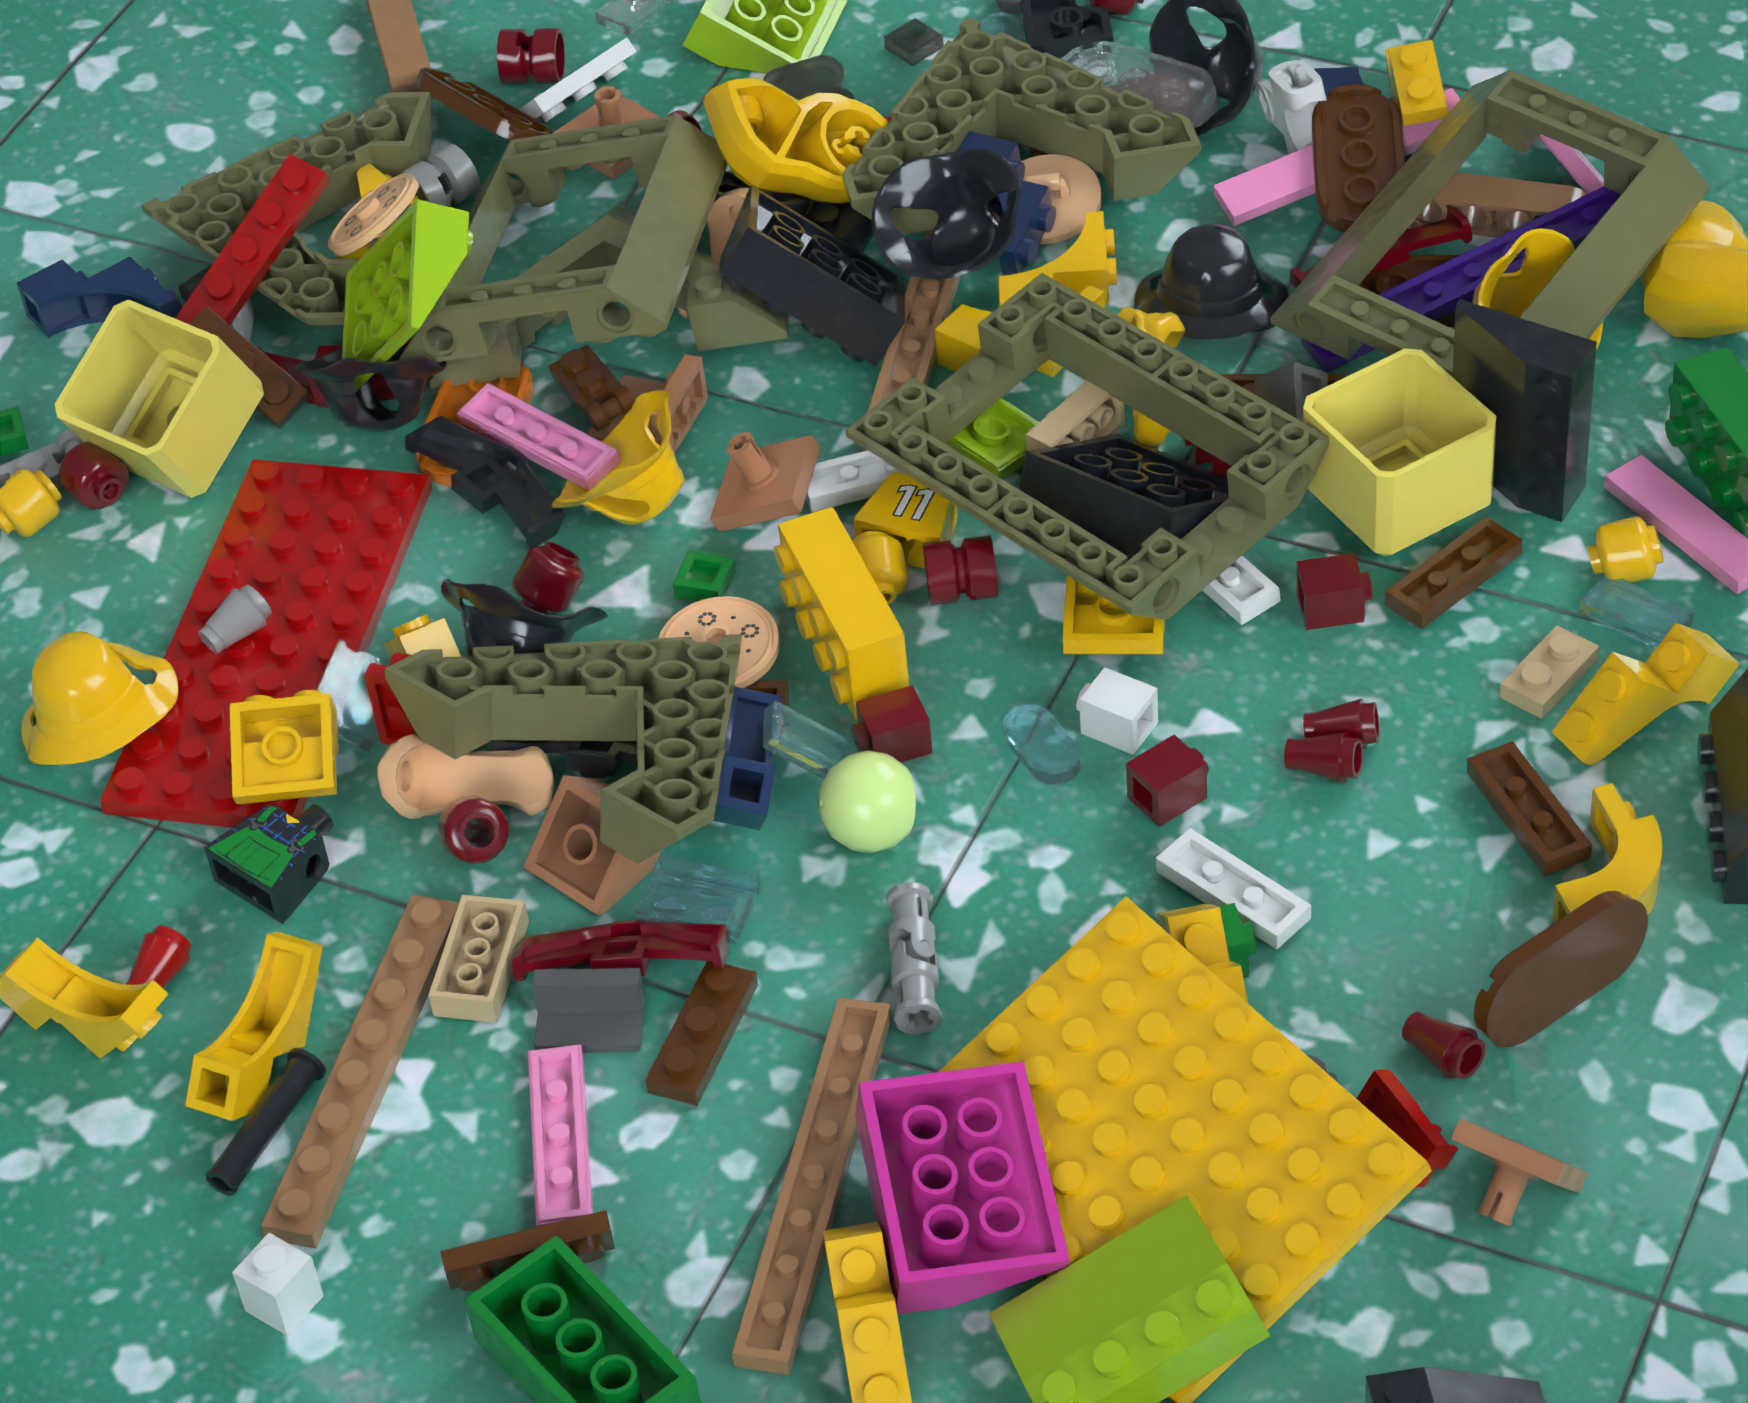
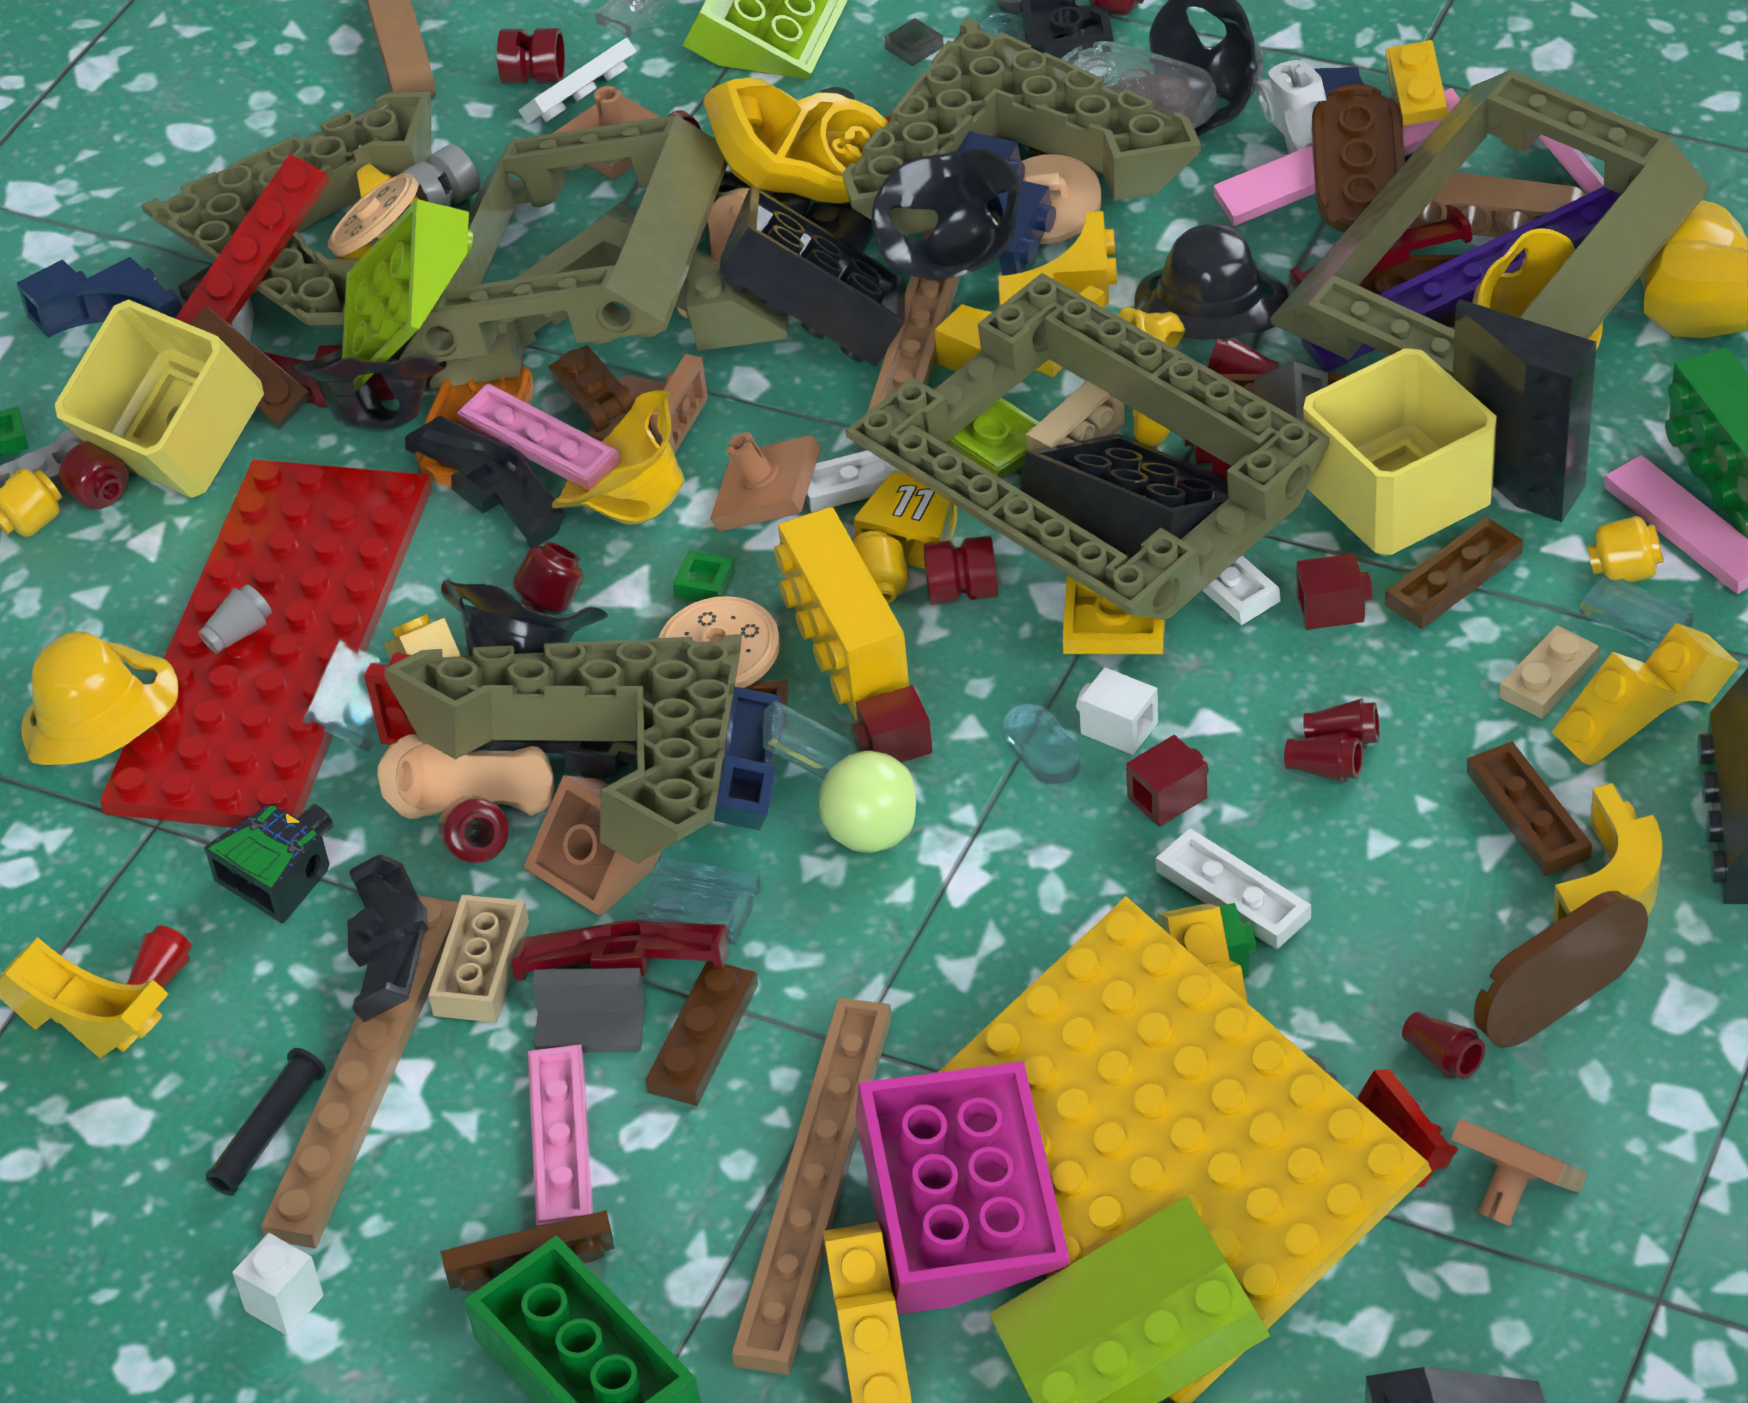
yellow arch [185,931,323,1121] -> none
yellow plate [230,690,339,804] -> none
reddish brown tile [414,67,553,140] -> none
clear smoke tile [763,55,844,100] -> none
light grey piece [886,882,942,1035] -> none
none -> black plate [347,855,428,1022]
none -> dark red cone [1208,337,1279,374]

